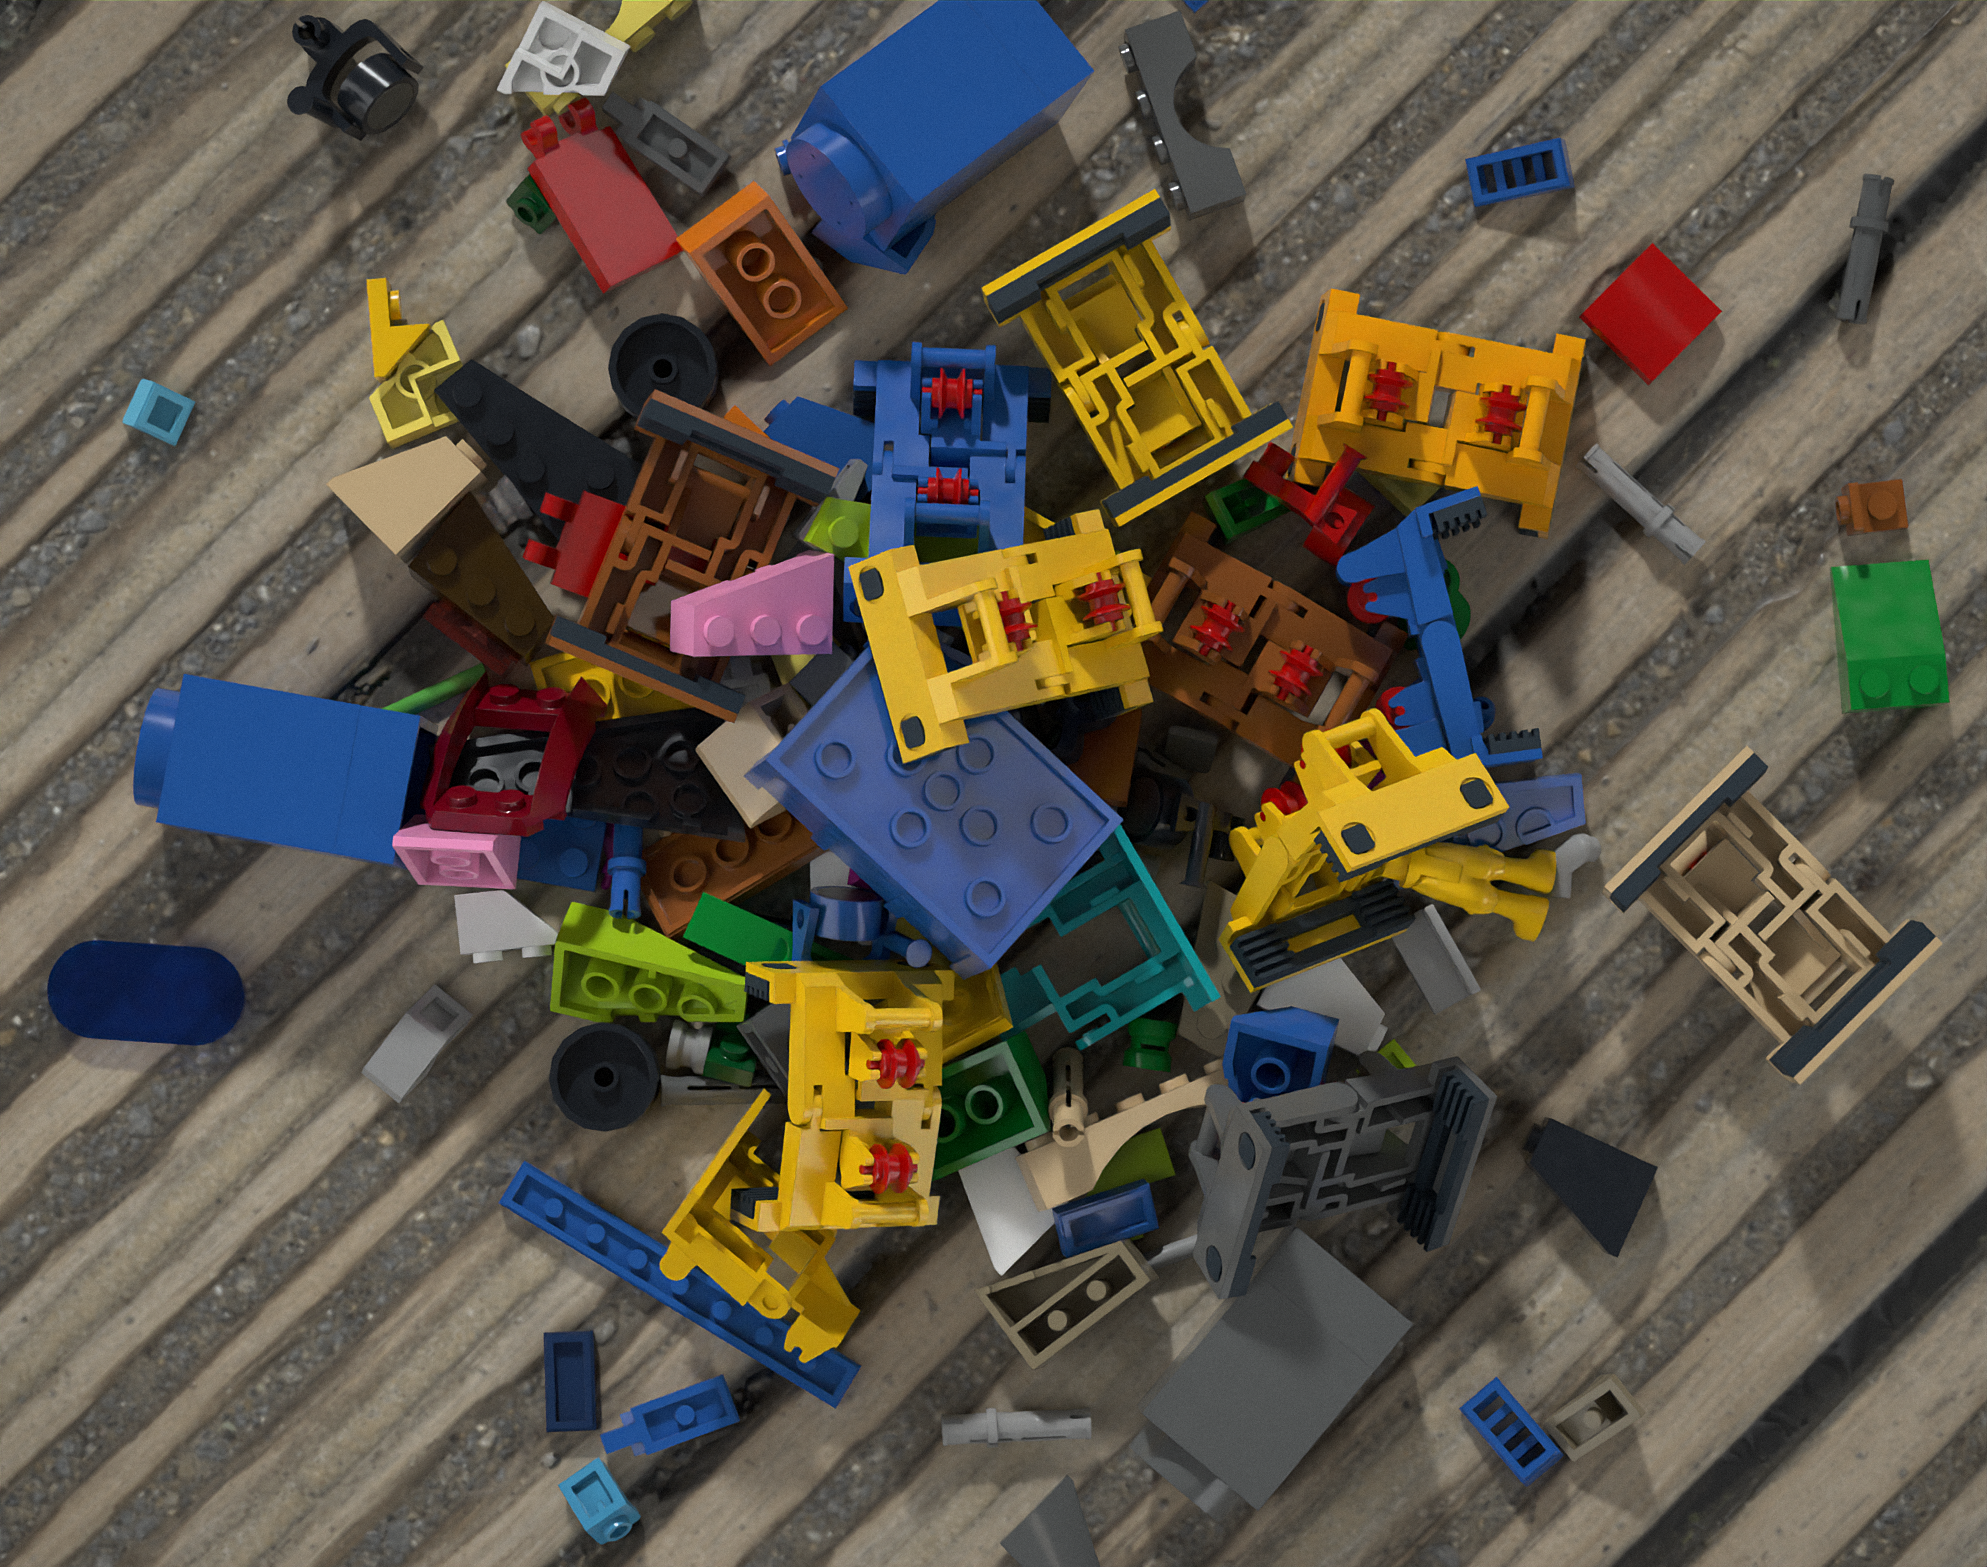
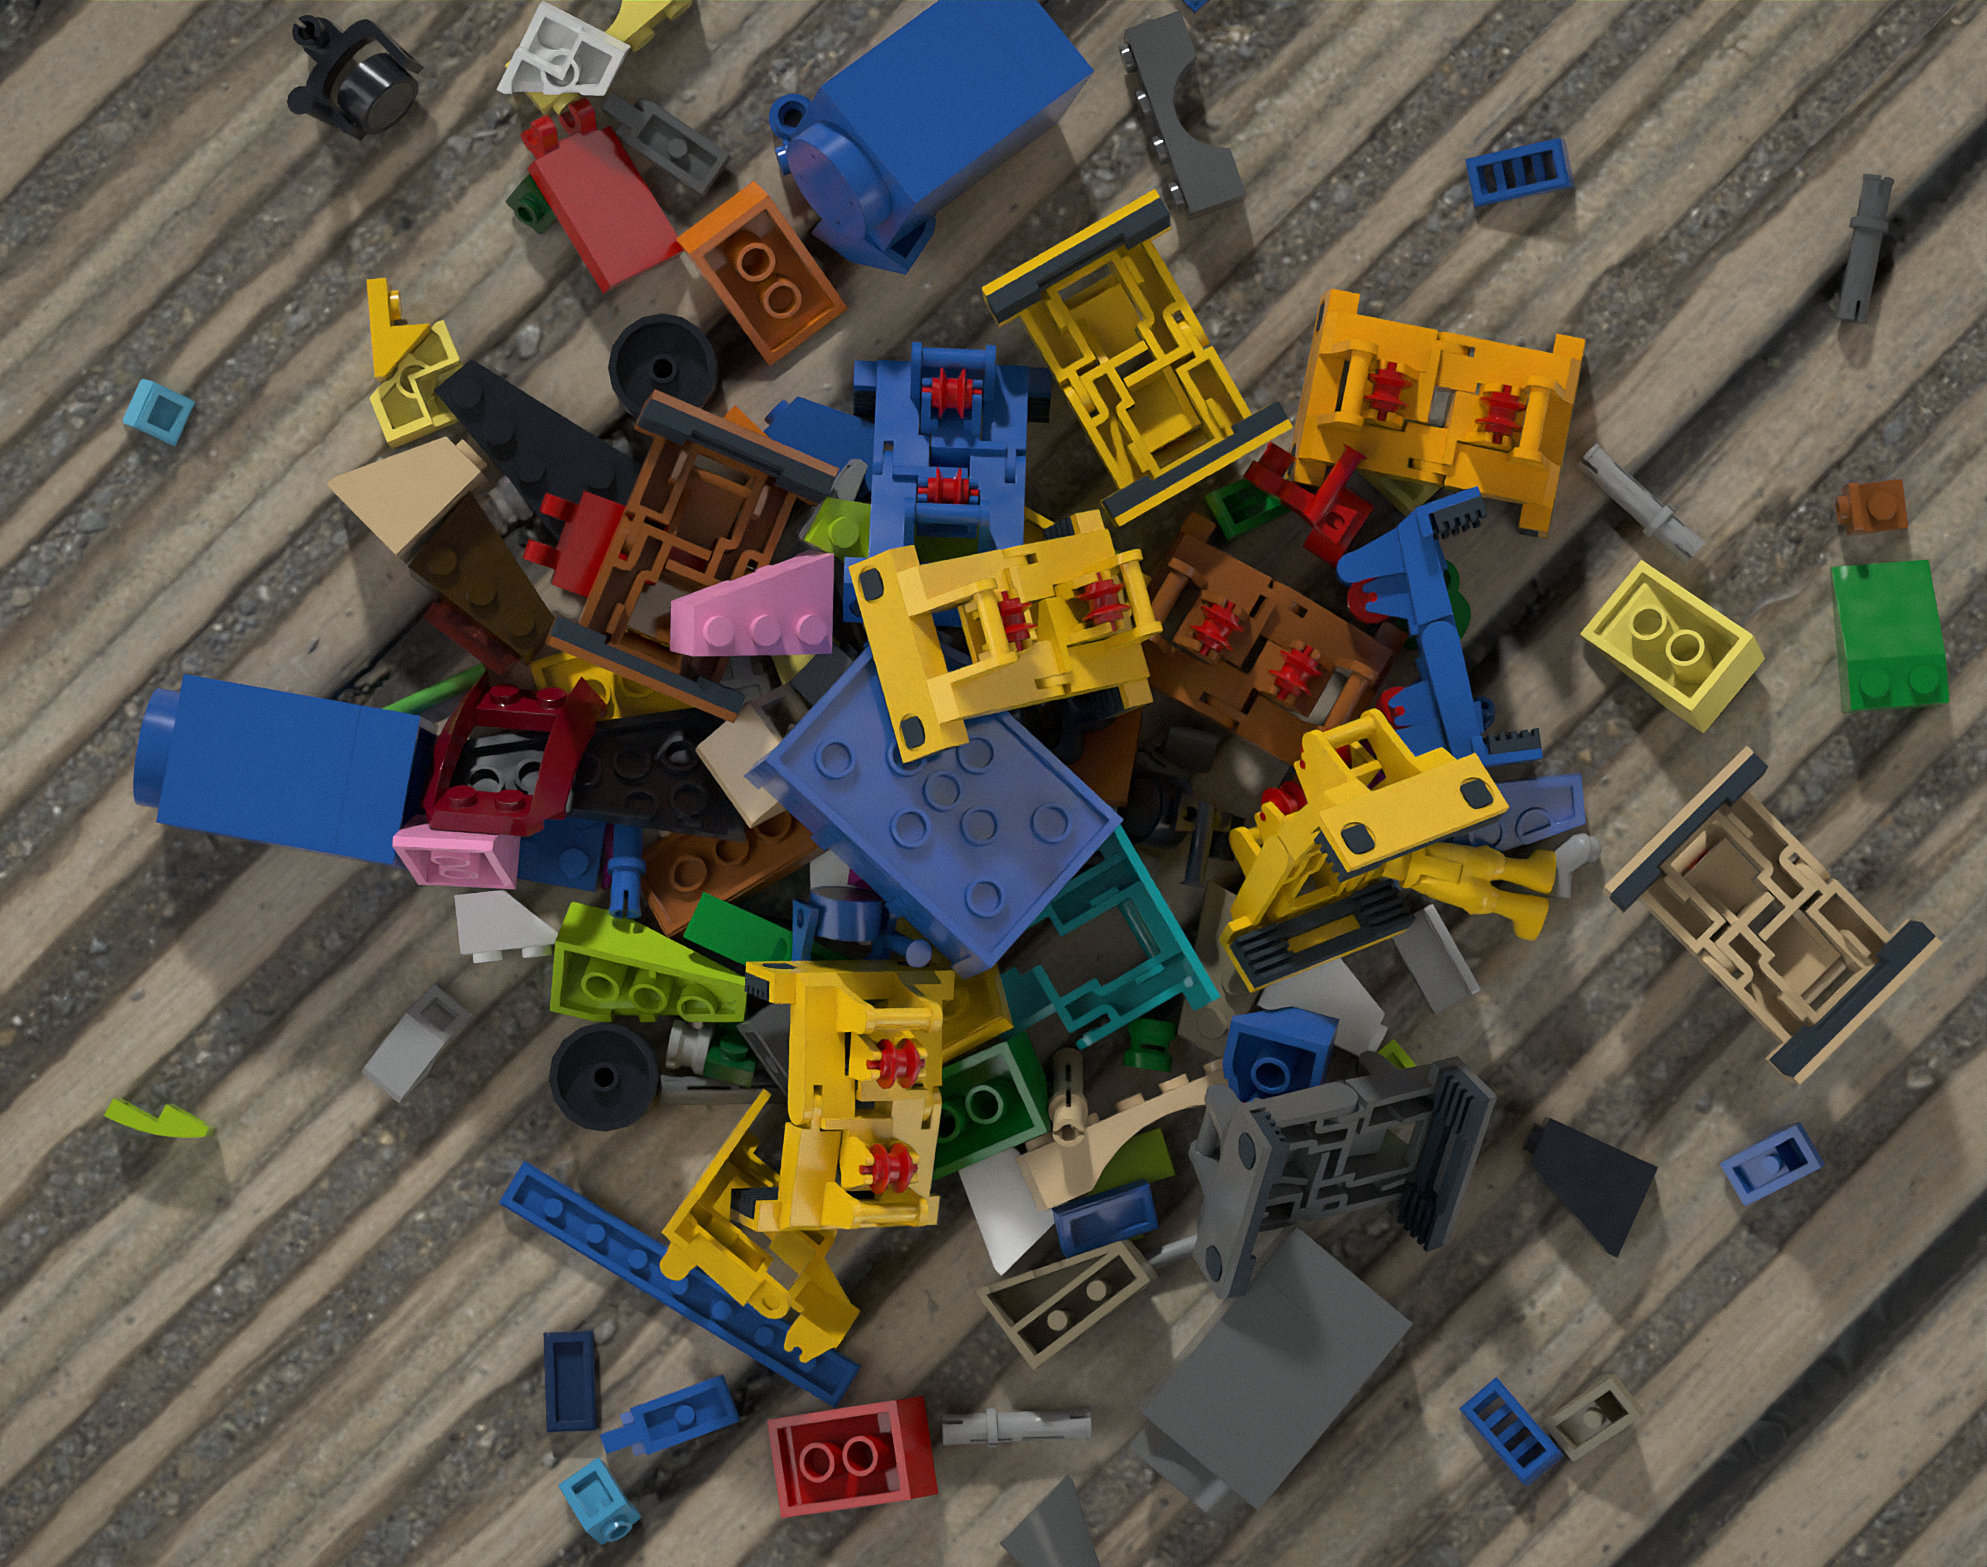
clear blue tile [47,940,246,1046] -> none
red slope [1579,243,1722,386] -> none
none -> lime slope [104,1098,216,1138]
none -> red slope [767,1396,938,1518]
none -> blue plate [769,93,811,142]
none -> light yellow slope [1580,560,1765,734]
none -> blue slope [1720,1122,1825,1206]

